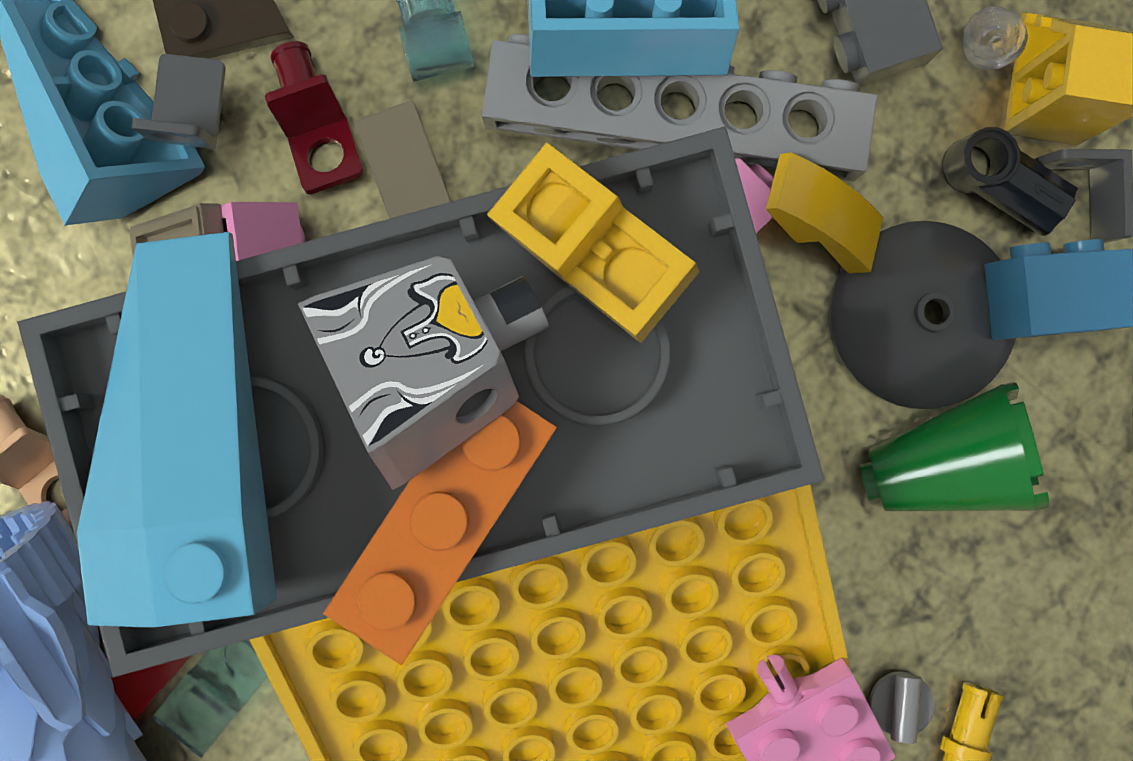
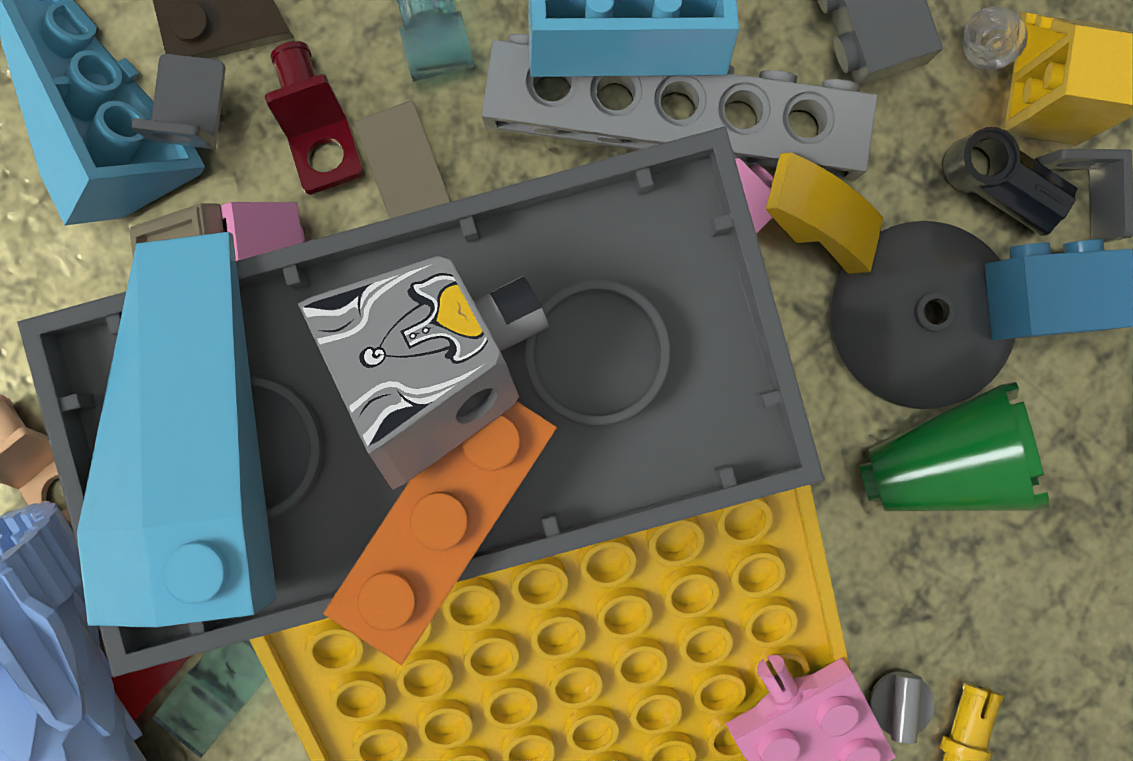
yellow slope [487,142,700,343] -> none

